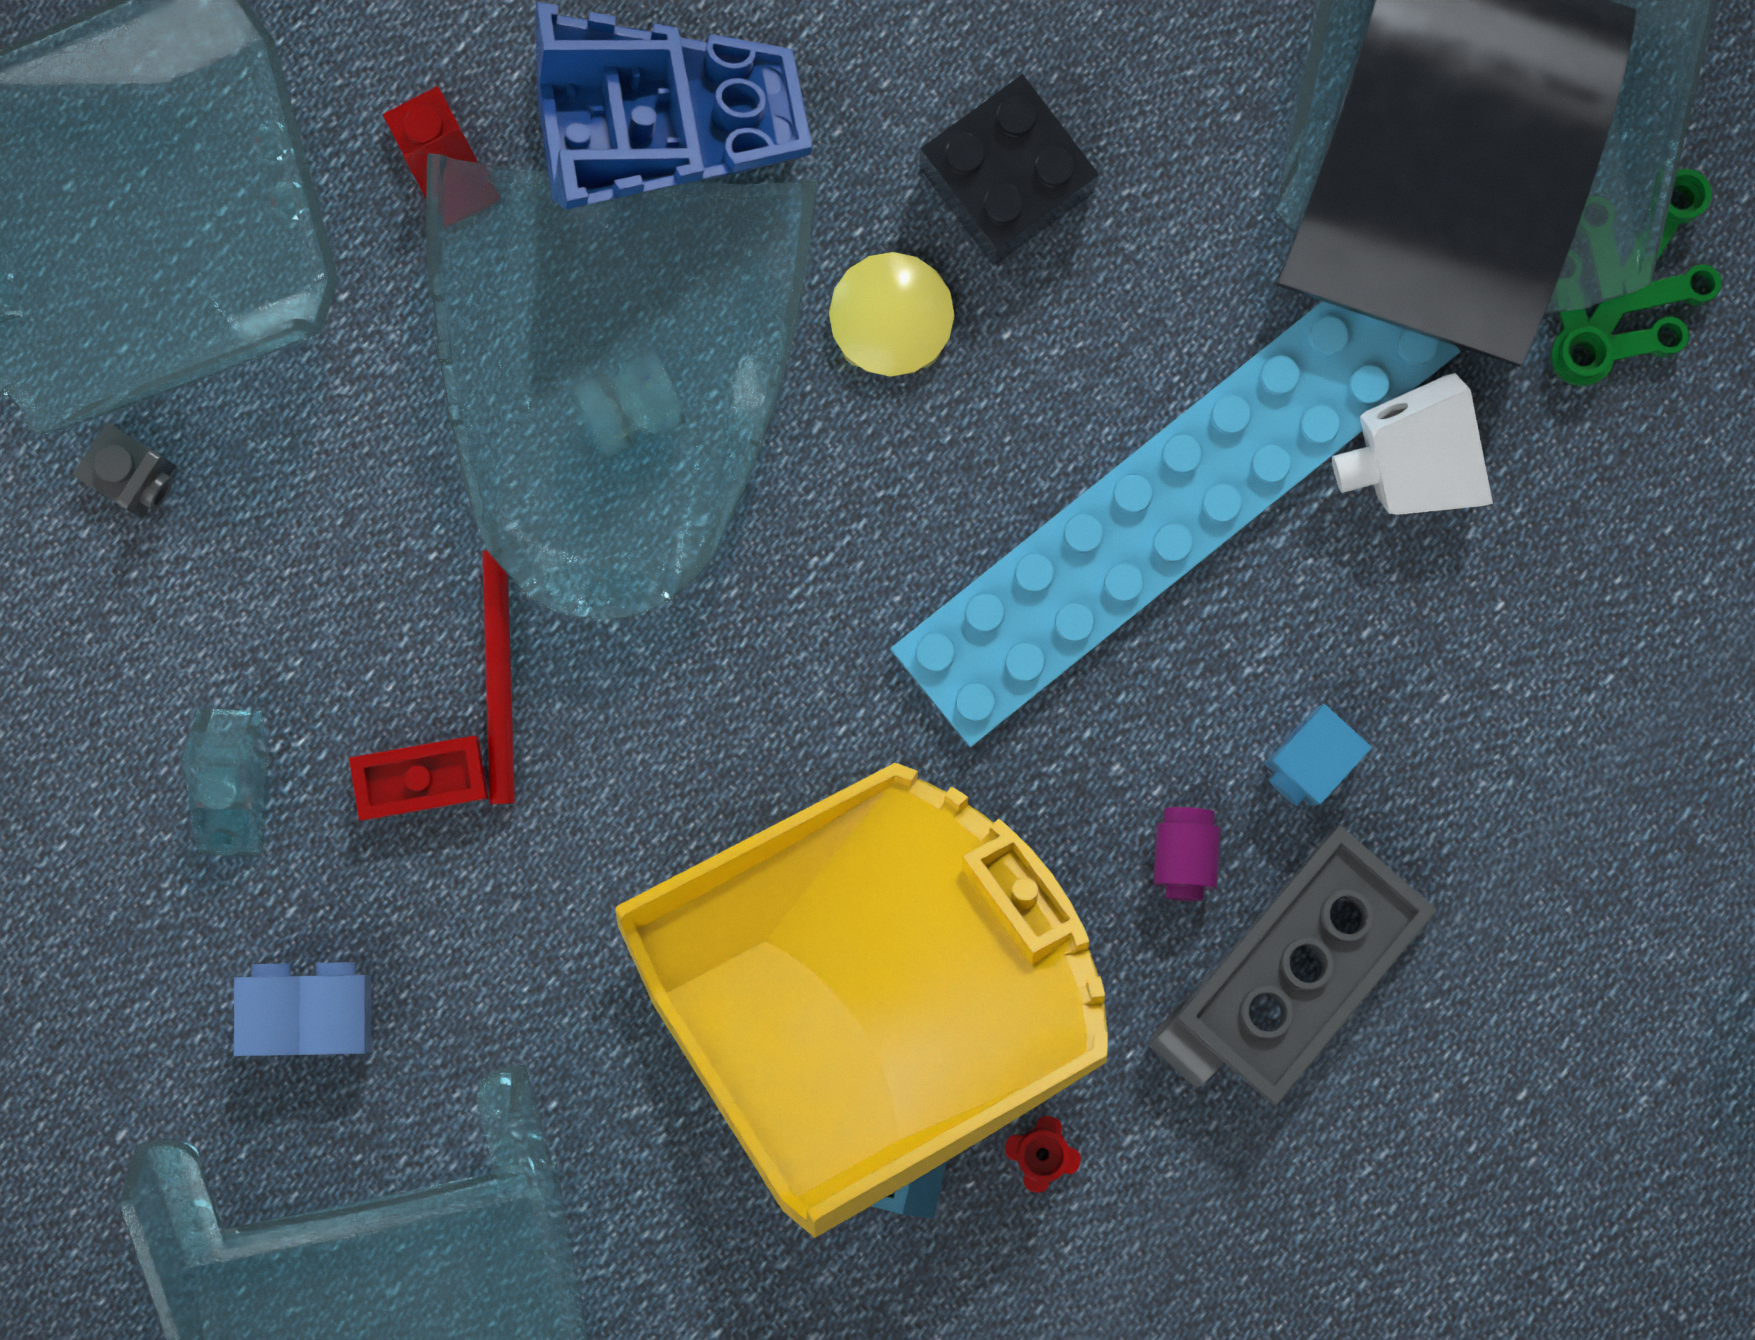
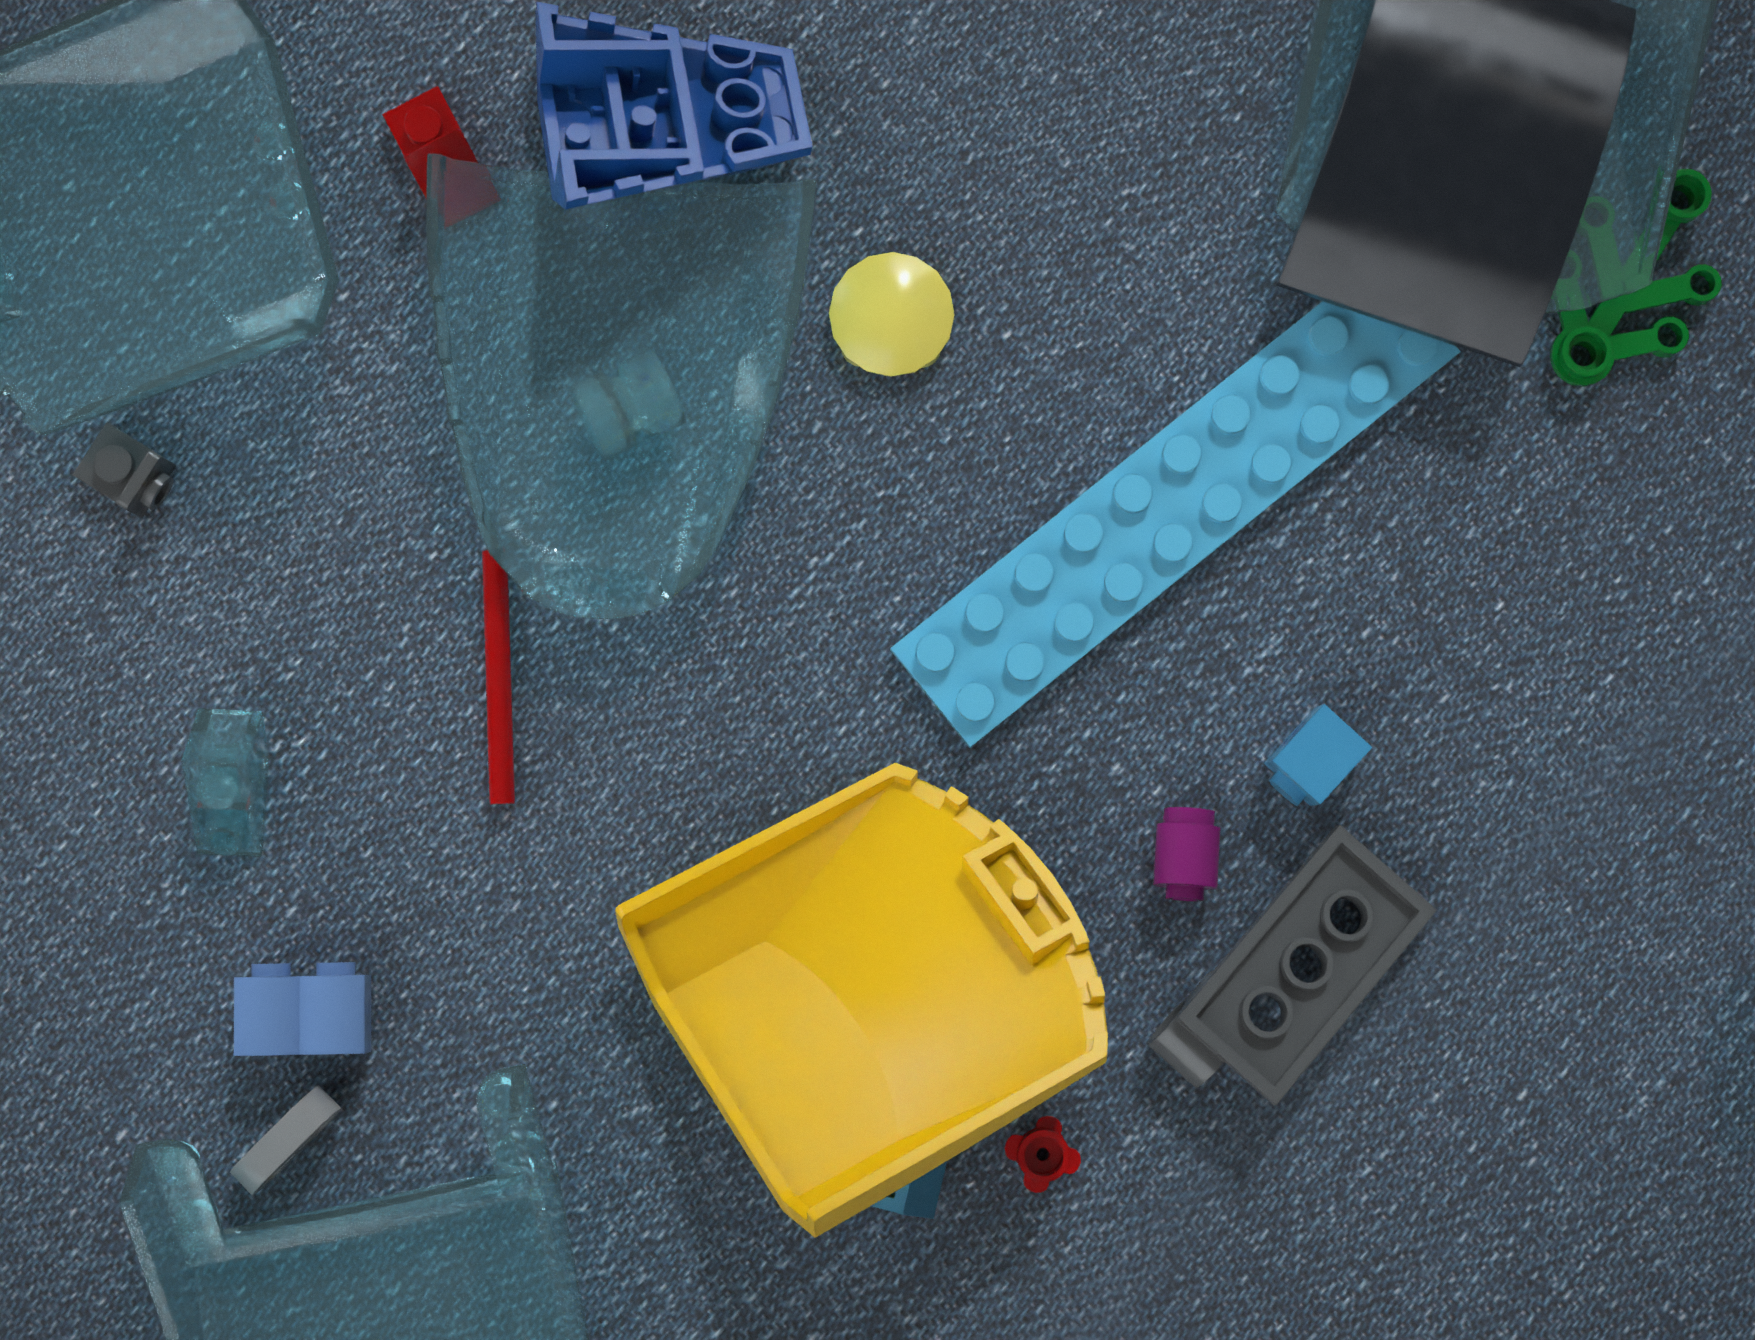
red plate [349,735,489,821] -> none
black brick [919,74,1099,267] -> none
white torso [1332,373,1493,515] -> none
none -> light grey beam [230,1085,342,1196]

